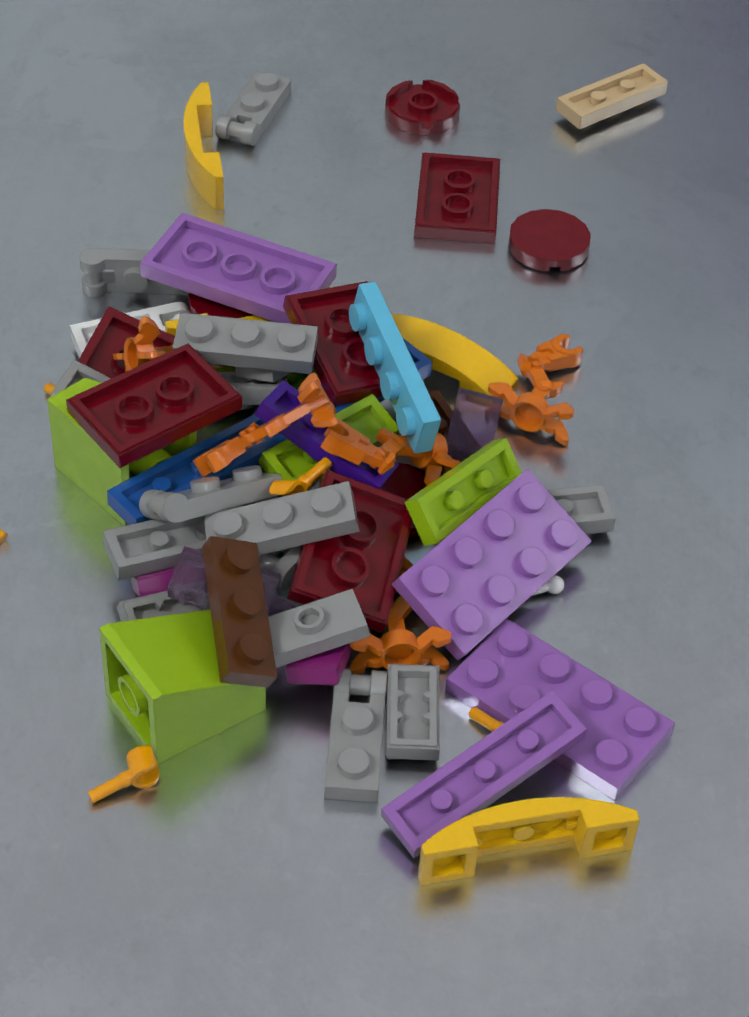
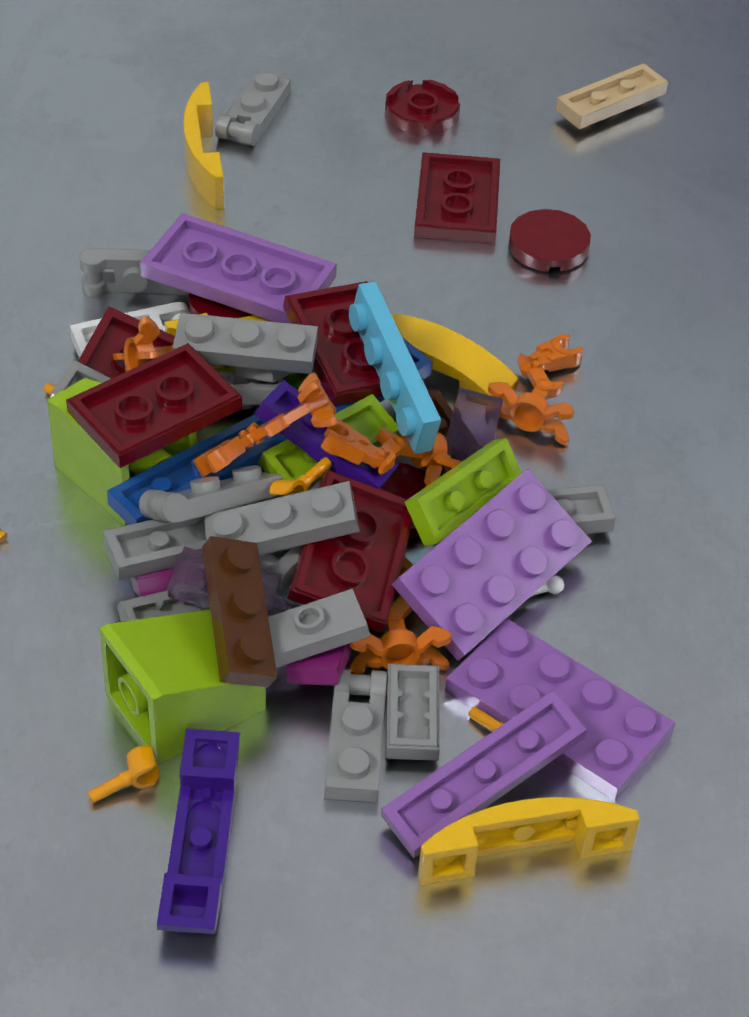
none -> dark purple slope [157,728,240,934]

